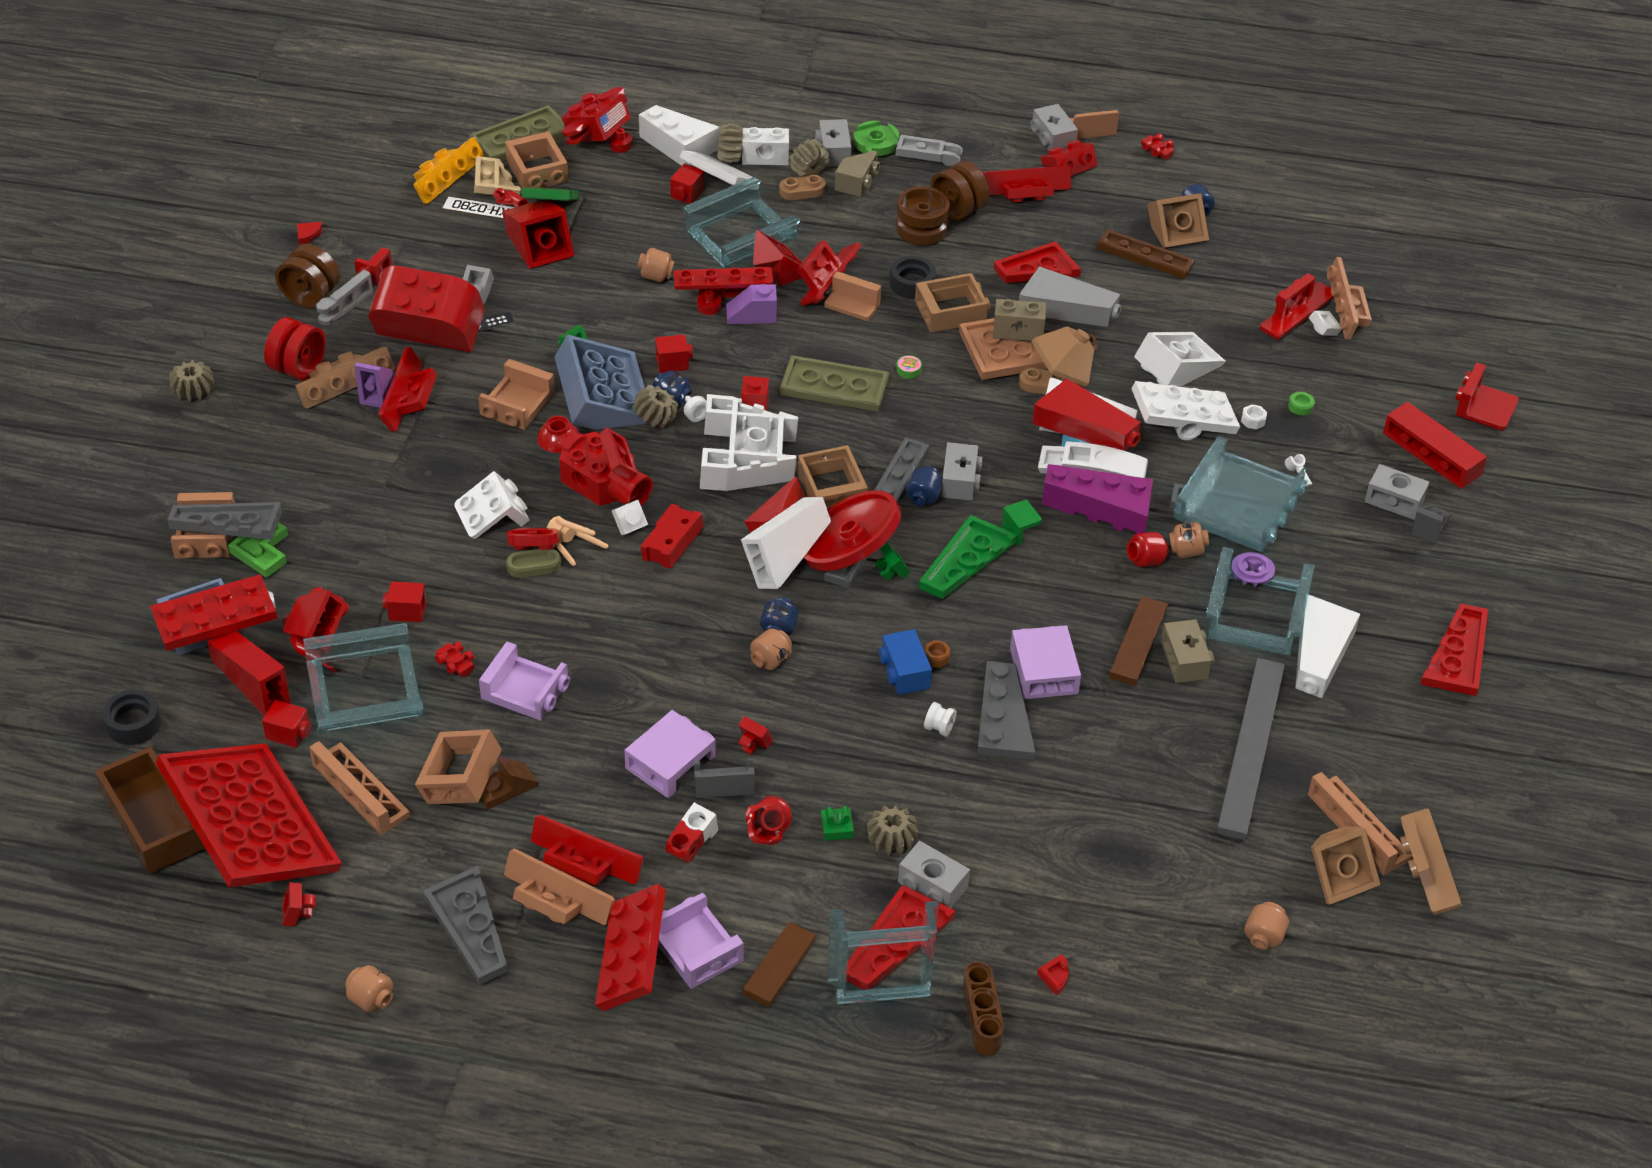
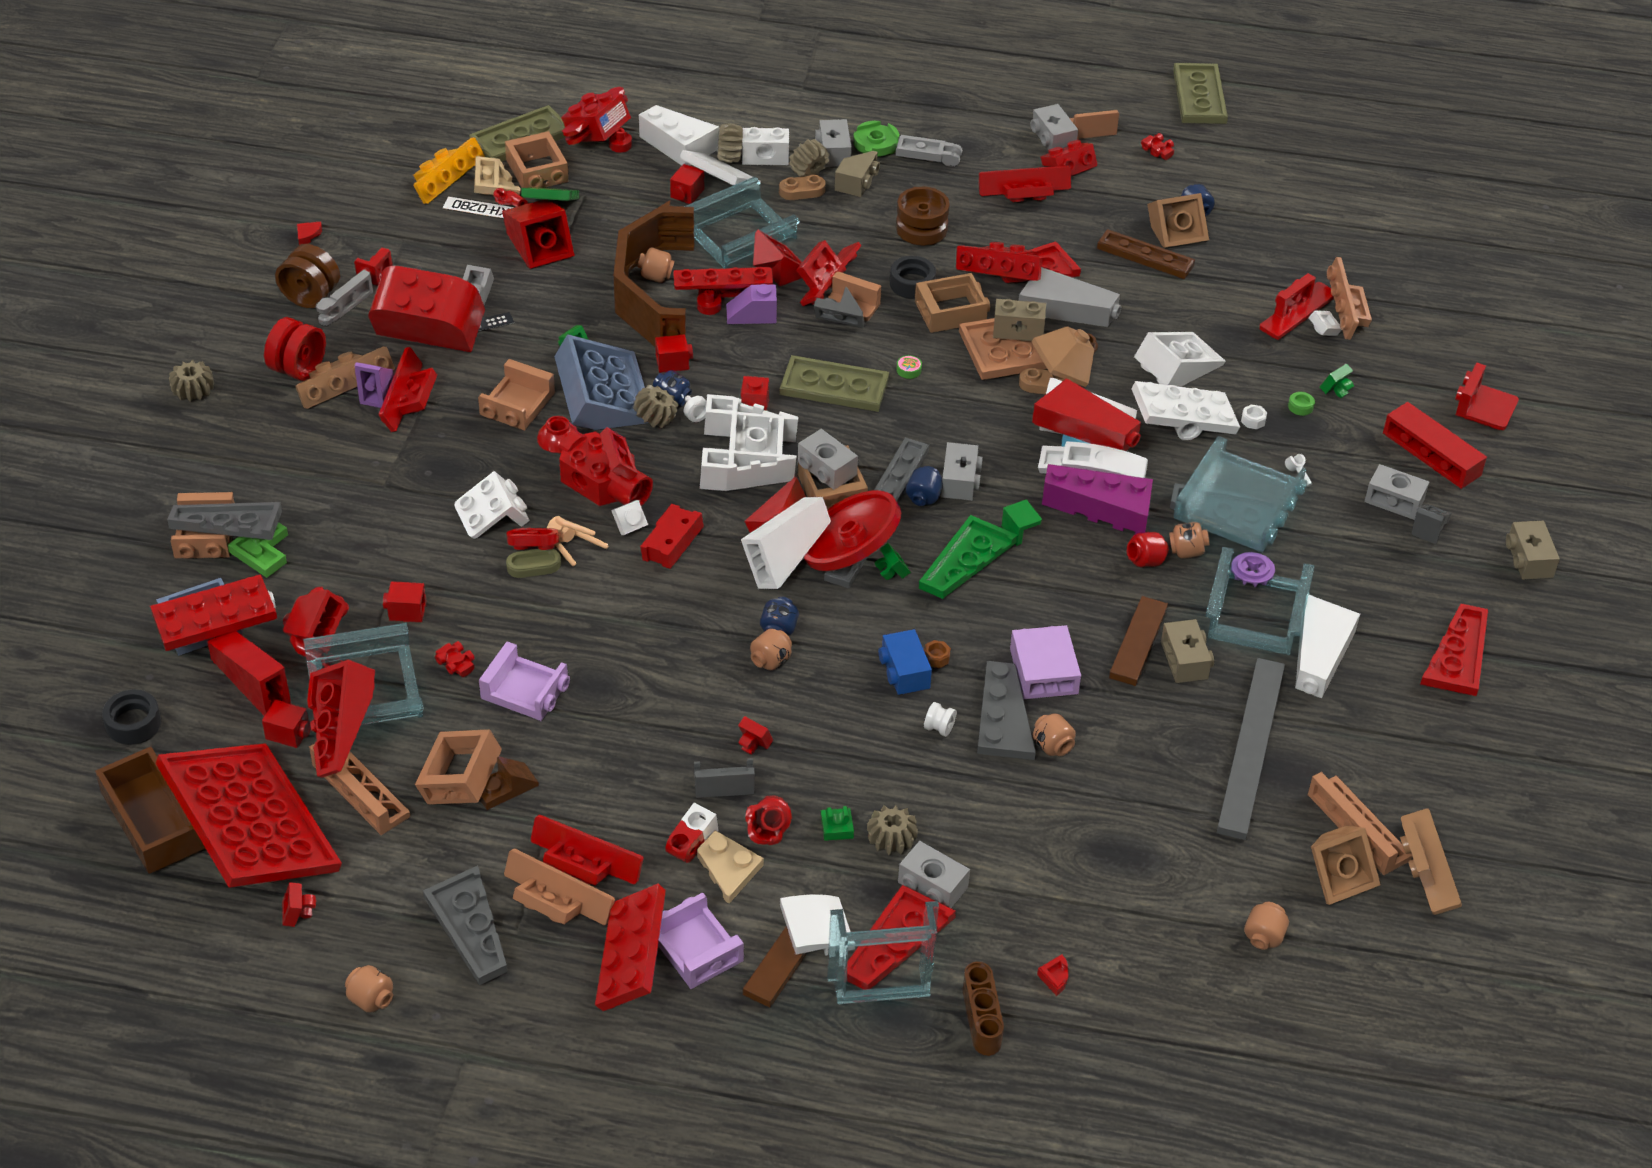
lavender panel [625,710,715,799] -> none
reddish brown wheel [930,160,990,221] -> none
none -> red wedge [307,659,375,778]
none -> reddish brown panel [613,201,695,347]
none -> tan wing [697,830,764,903]
none -> white slope [780,895,855,956]
none -> light grey brick [798,429,858,490]
none -> dark grey slope [814,287,864,328]
none -> red bracket [956,242,1042,281]
none -> nougat head [1033,714,1076,756]
none -> olive tile [1173,63,1228,124]
none -> green tile [1320,364,1354,398]
none -> dark tan brick [1506,521,1560,579]

